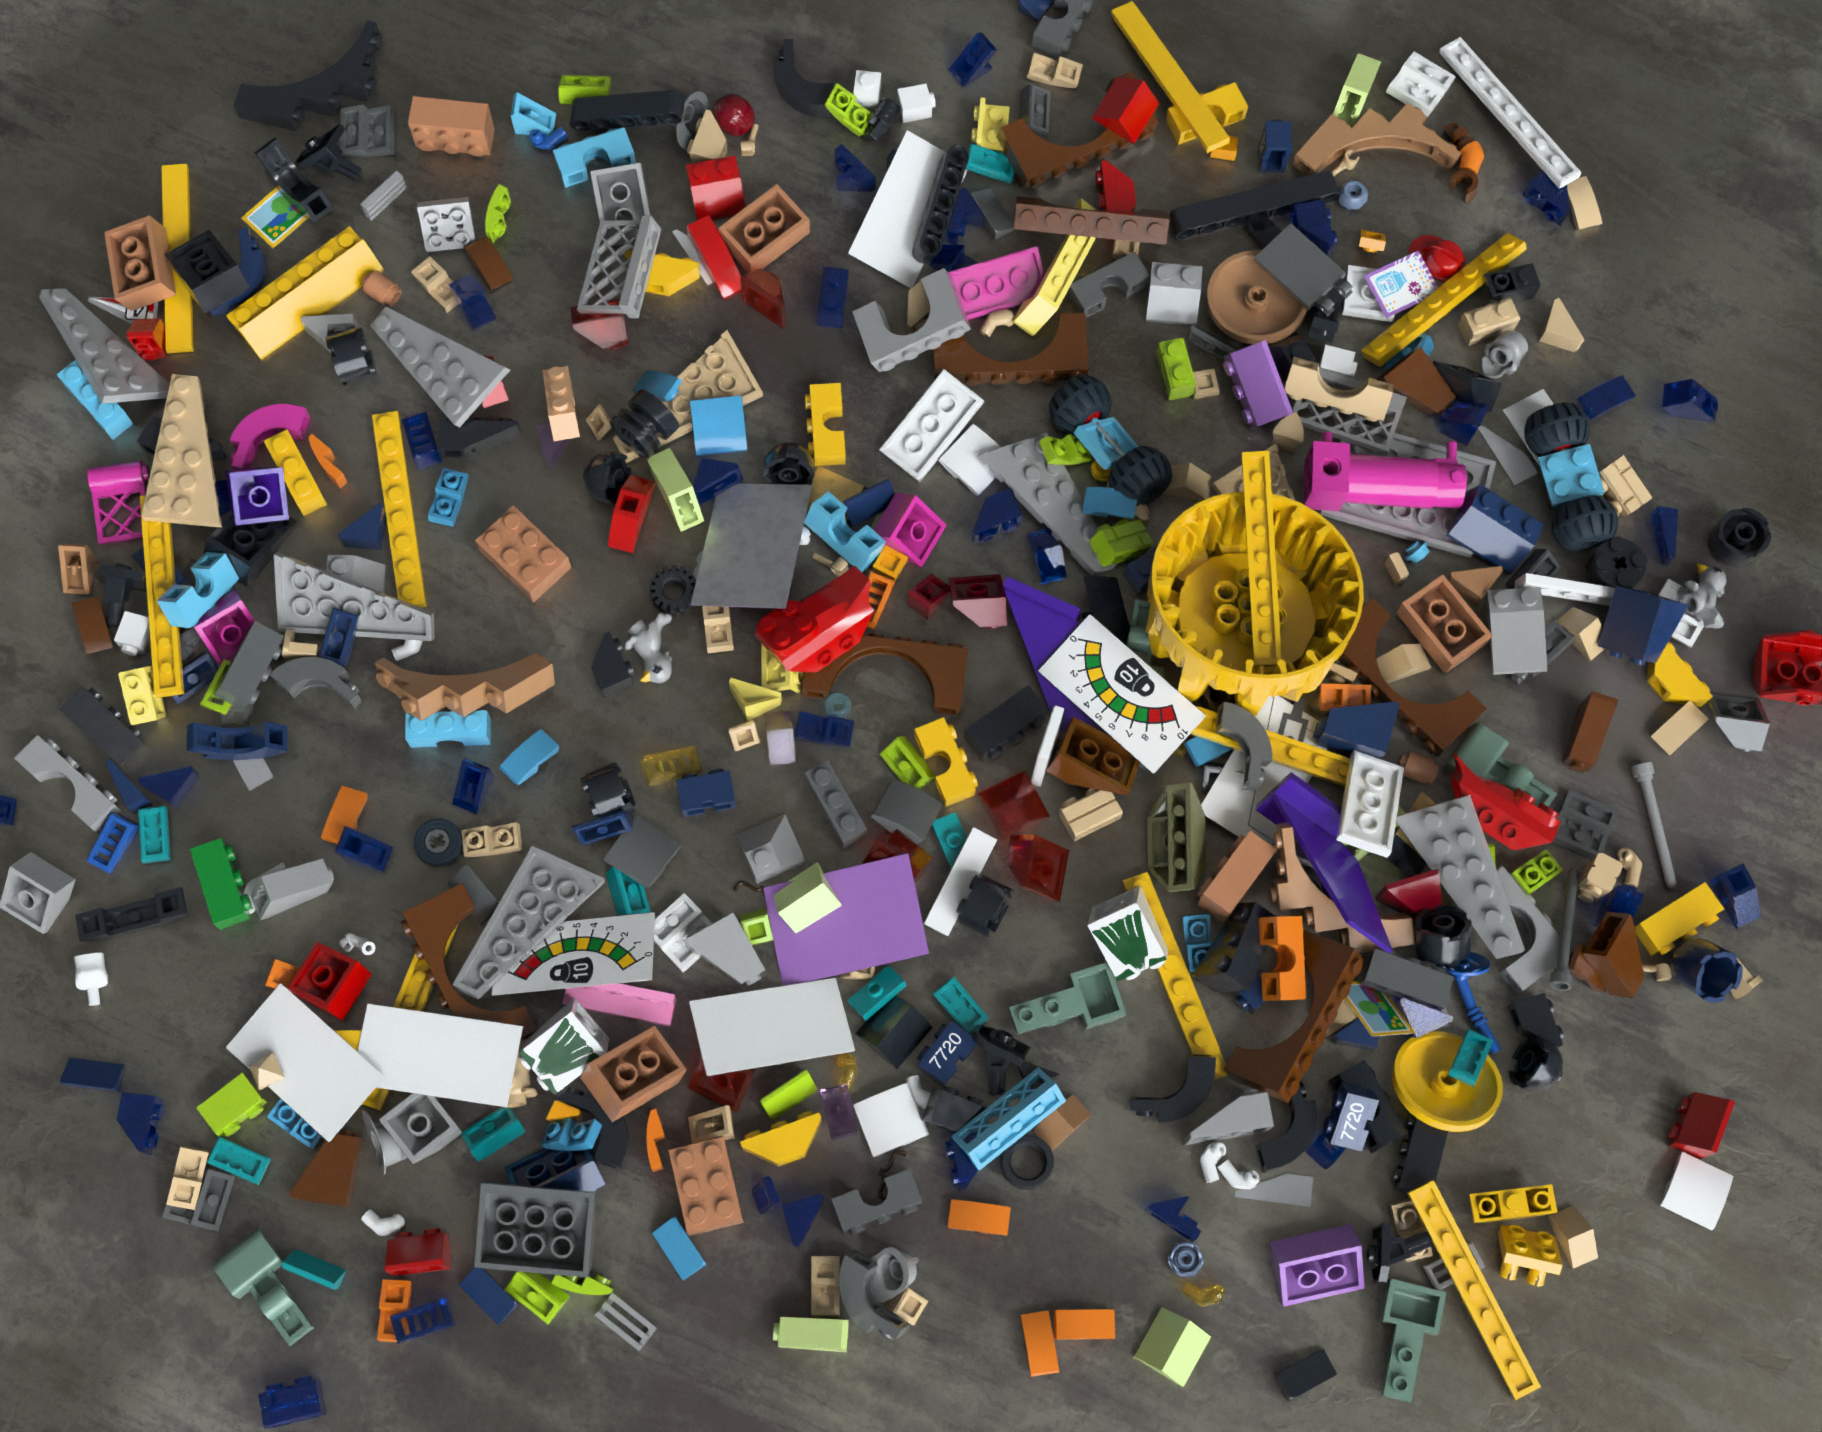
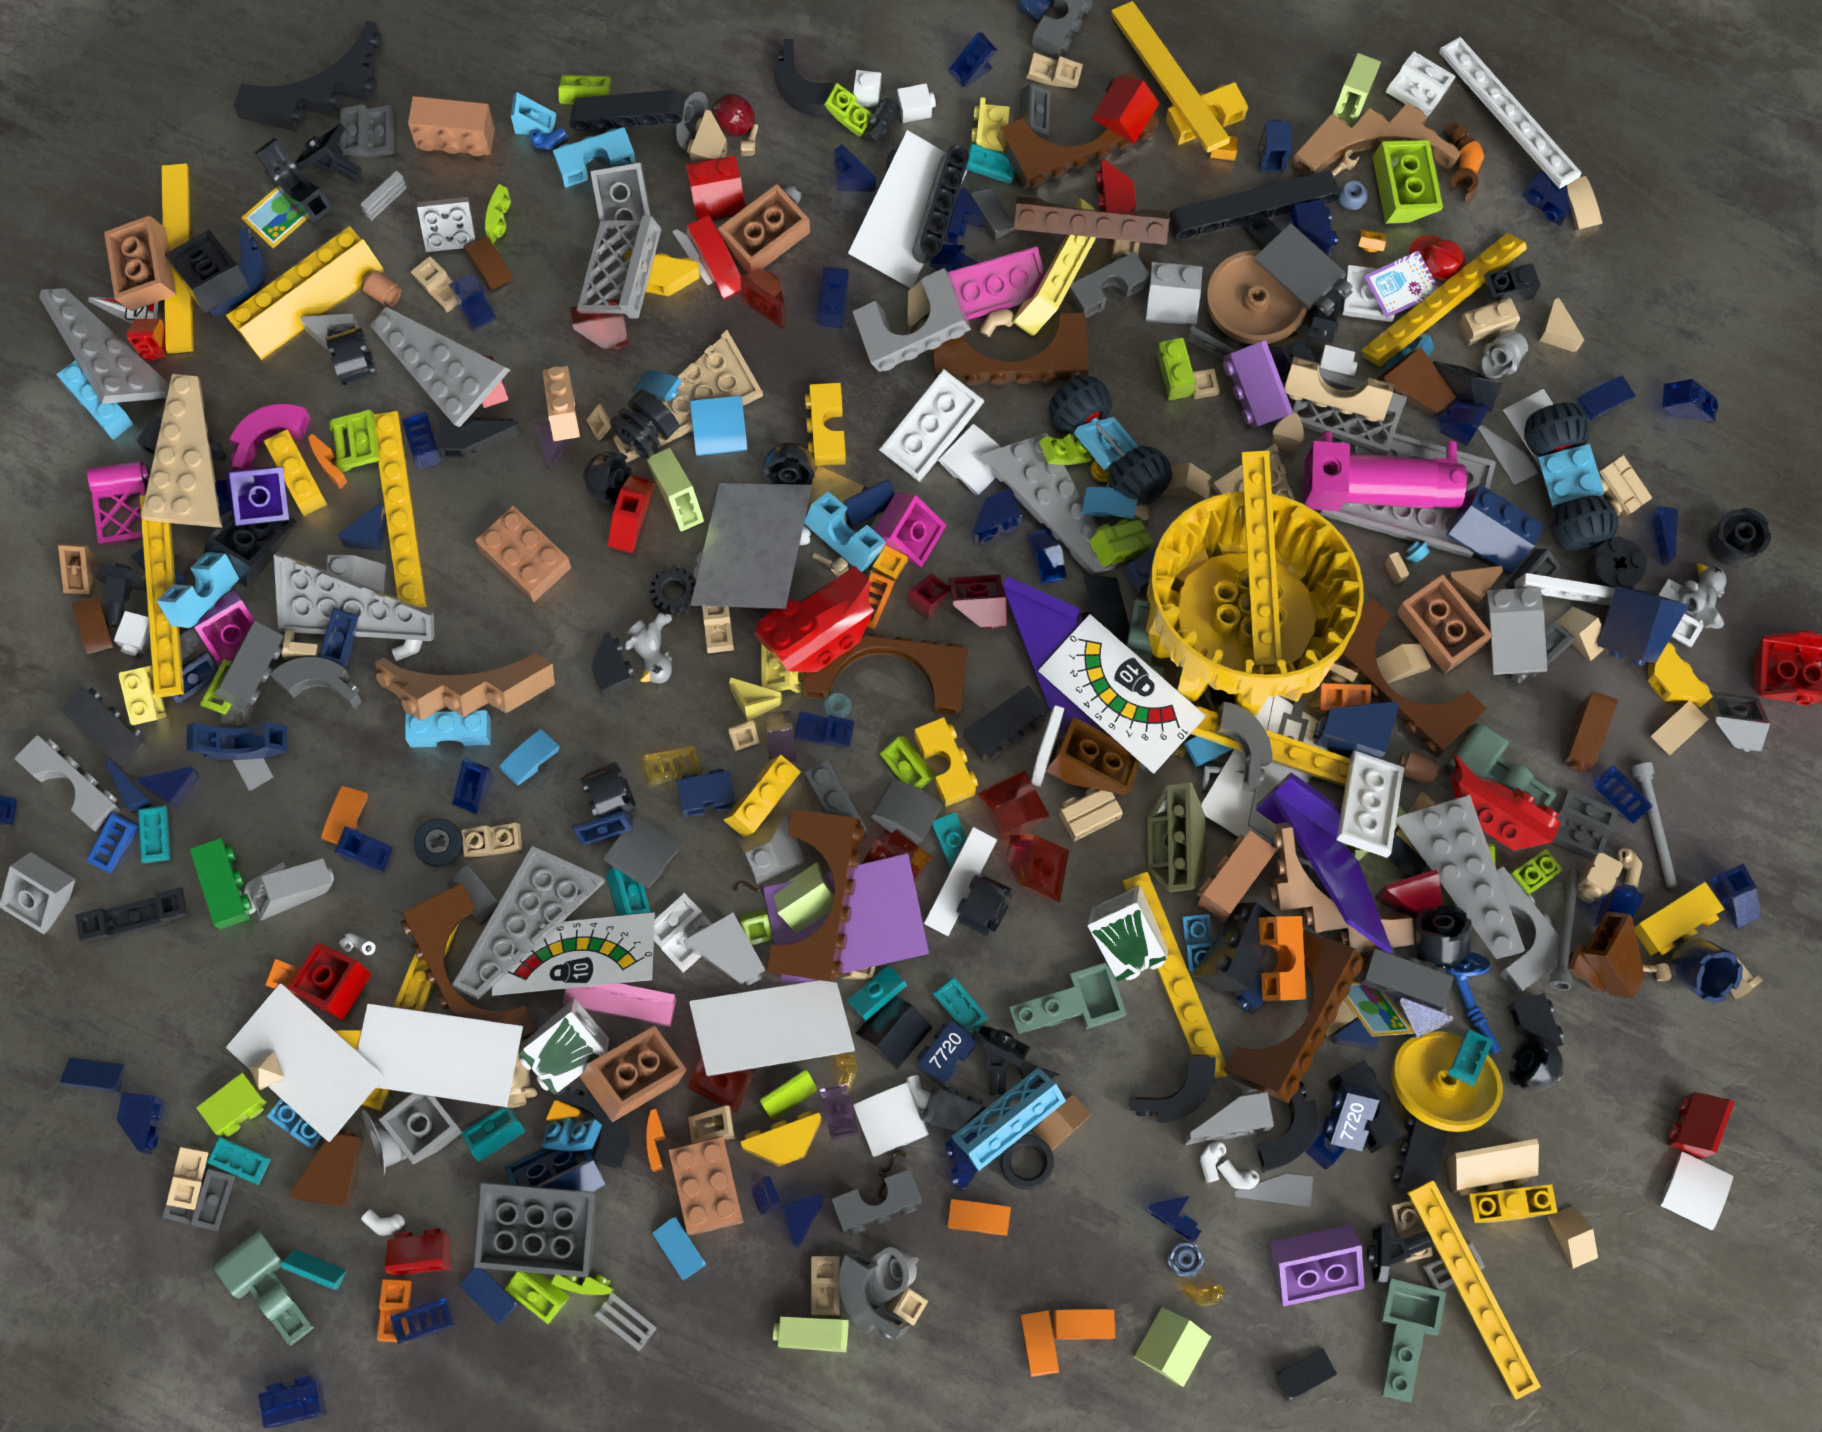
white piece [74,953,108,1006] -> none
dark azure slope [428,468,469,527] -> none
clear blue slope [693,458,744,506] -> none
yellow plate [1498,1225,1563,1286] -> none
none -> lime plate [329,410,381,472]
none -> yellow arch [723,754,800,837]
none -> reddish brown arch [767,809,864,983]
none -> light grey hinge [783,186,801,205]
none -> lime slope [1372,140,1443,224]
none -> slope [1443,1139,1539,1196]
none -> clear blue slope [1594,765,1653,824]

